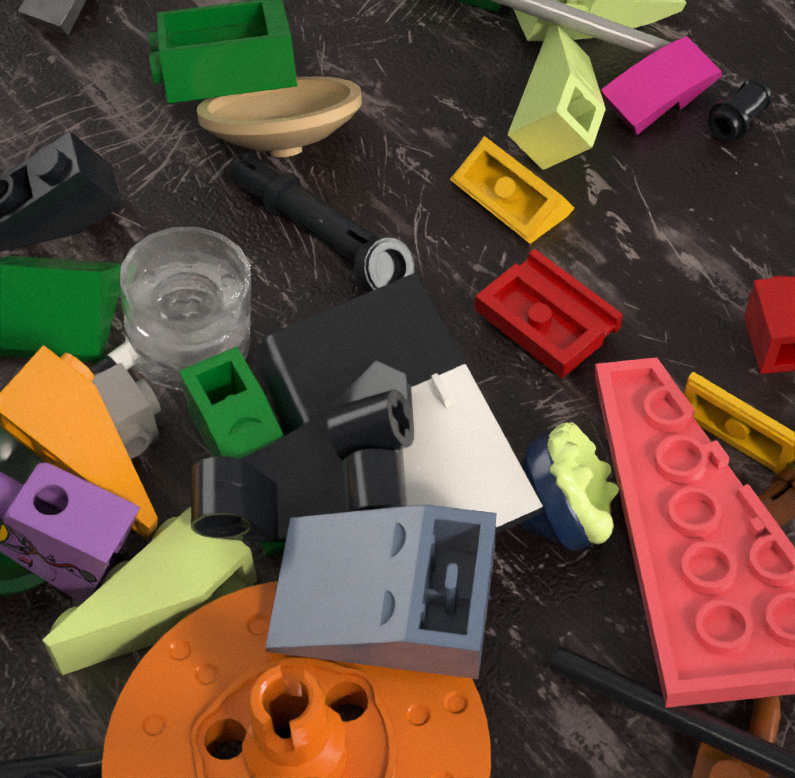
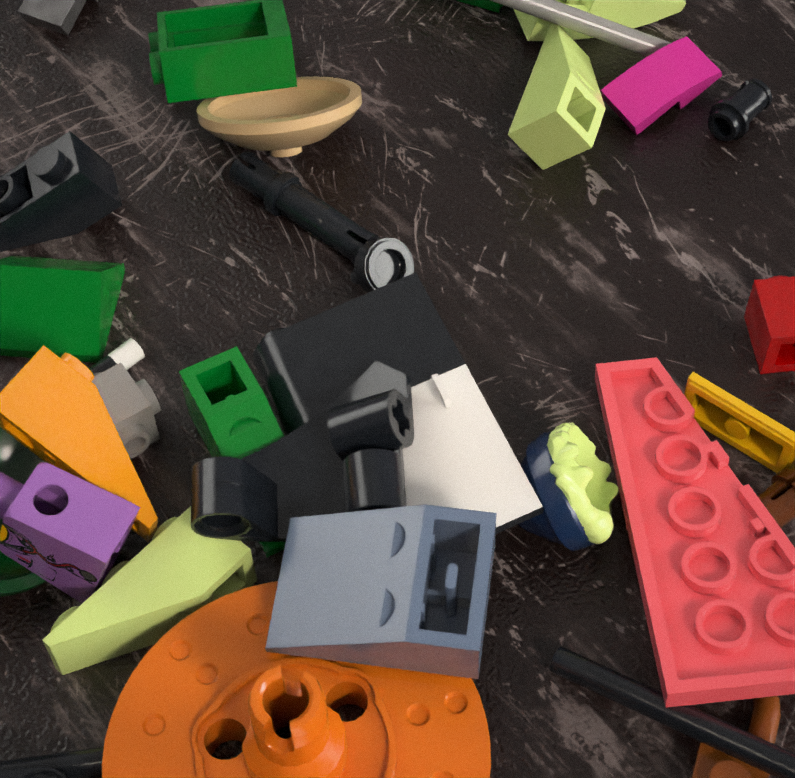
clear wheel [120,227,251,390] -> none
yellow slope [450,136,574,244] -> none
red plate [475,248,623,379] -> none

